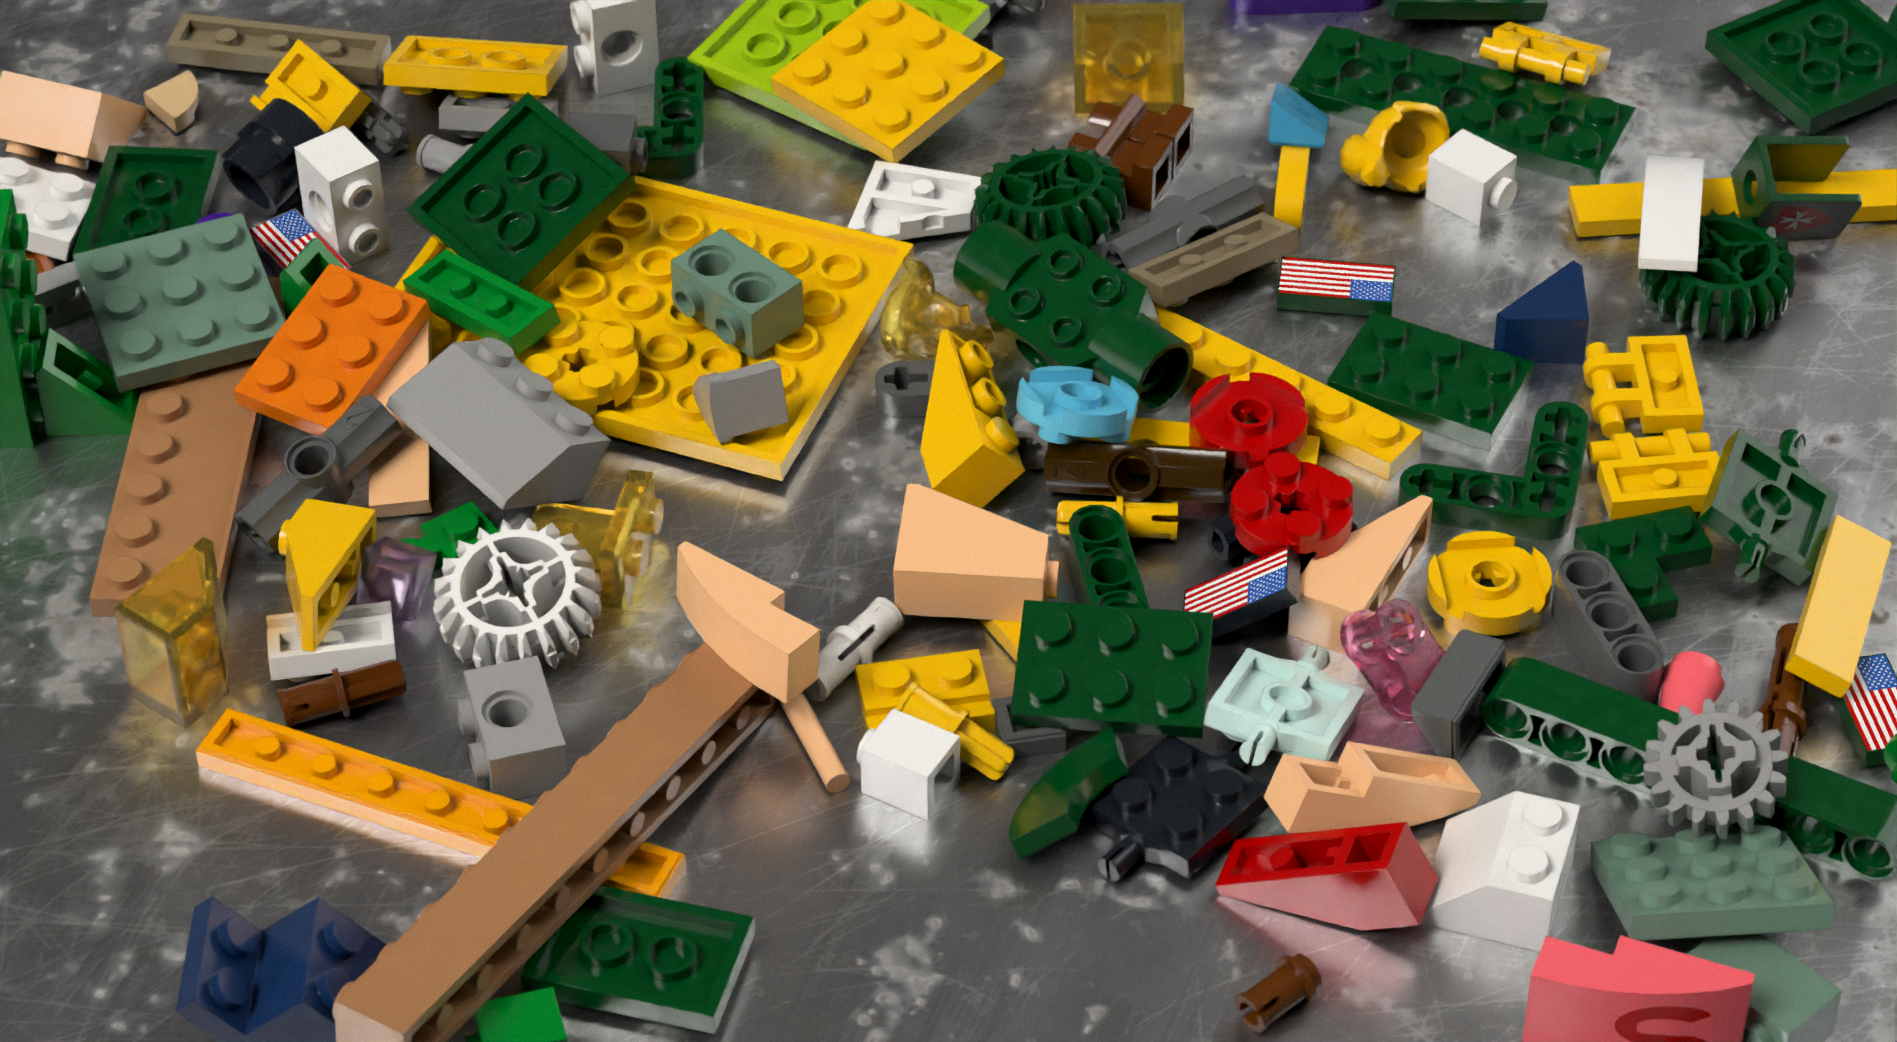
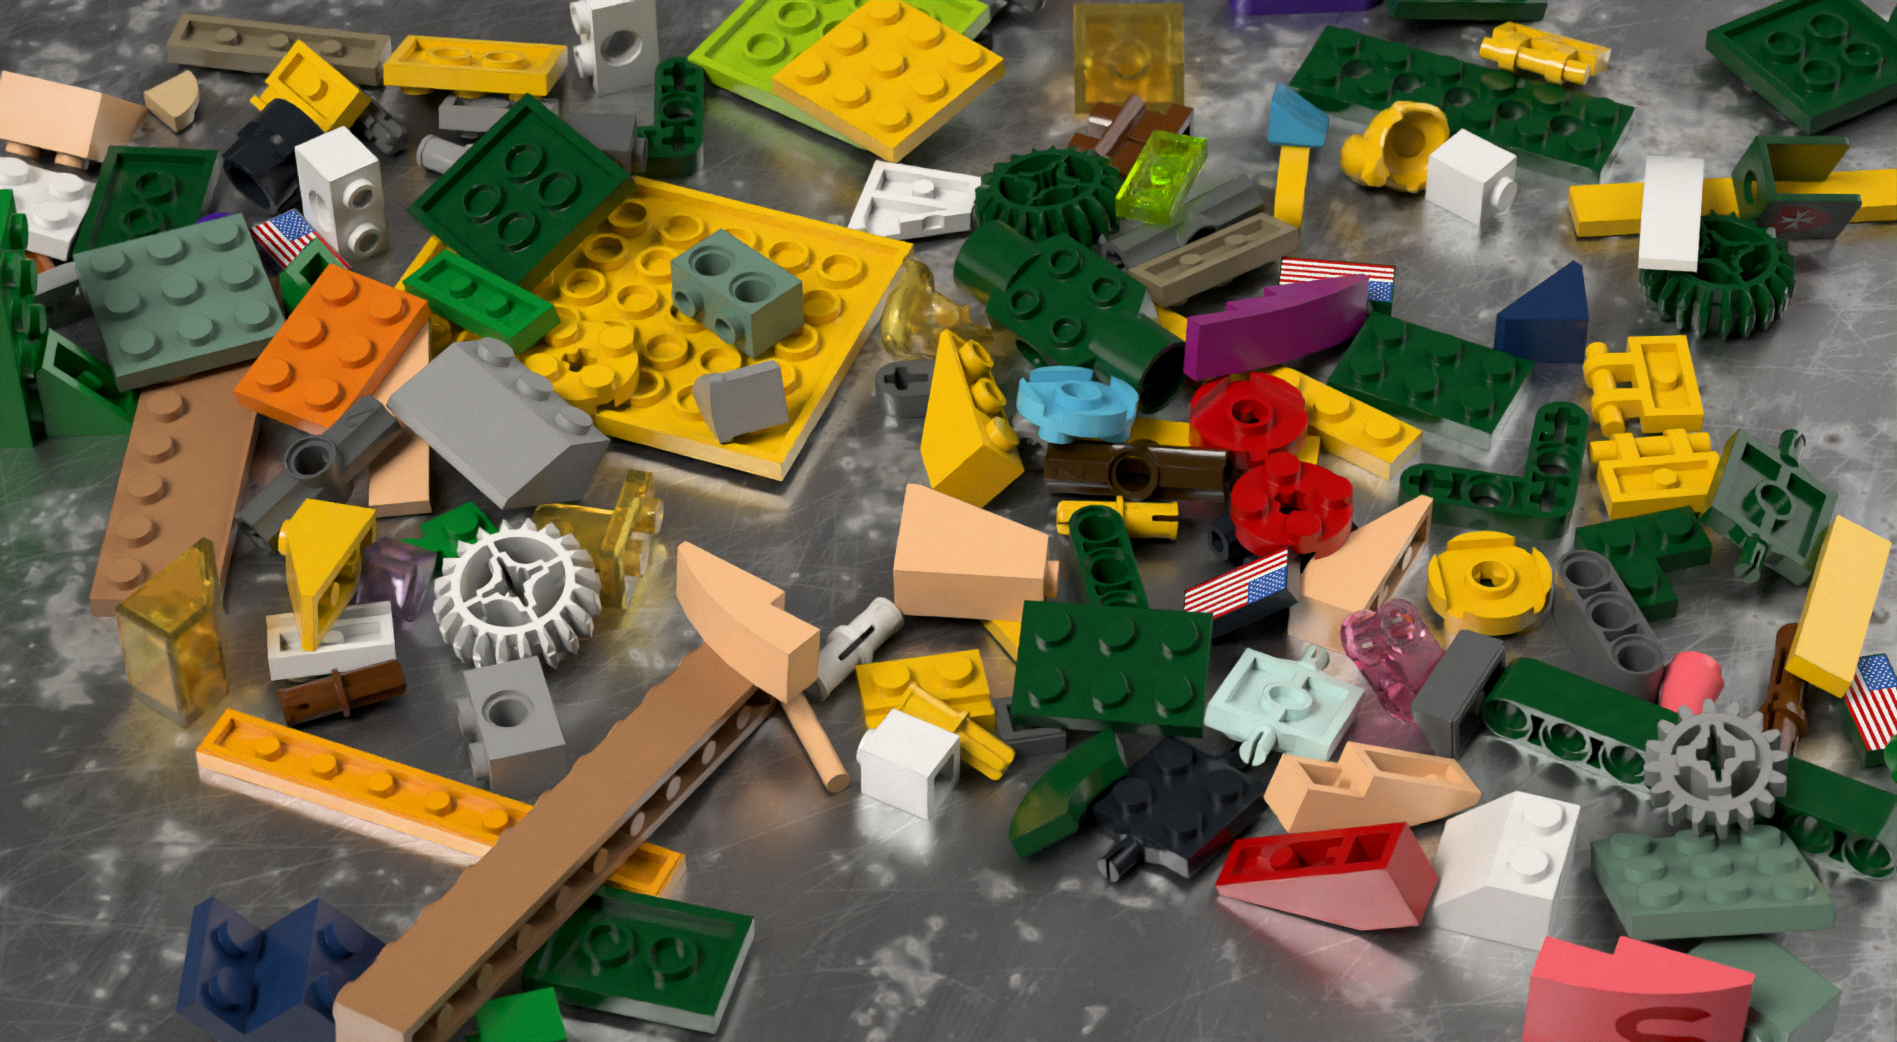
reddish brown pin [1234,954,1322,1033] -> none
none -> clear neon green plate [1115,130,1208,226]
none -> magenta slope [1183,273,1369,381]

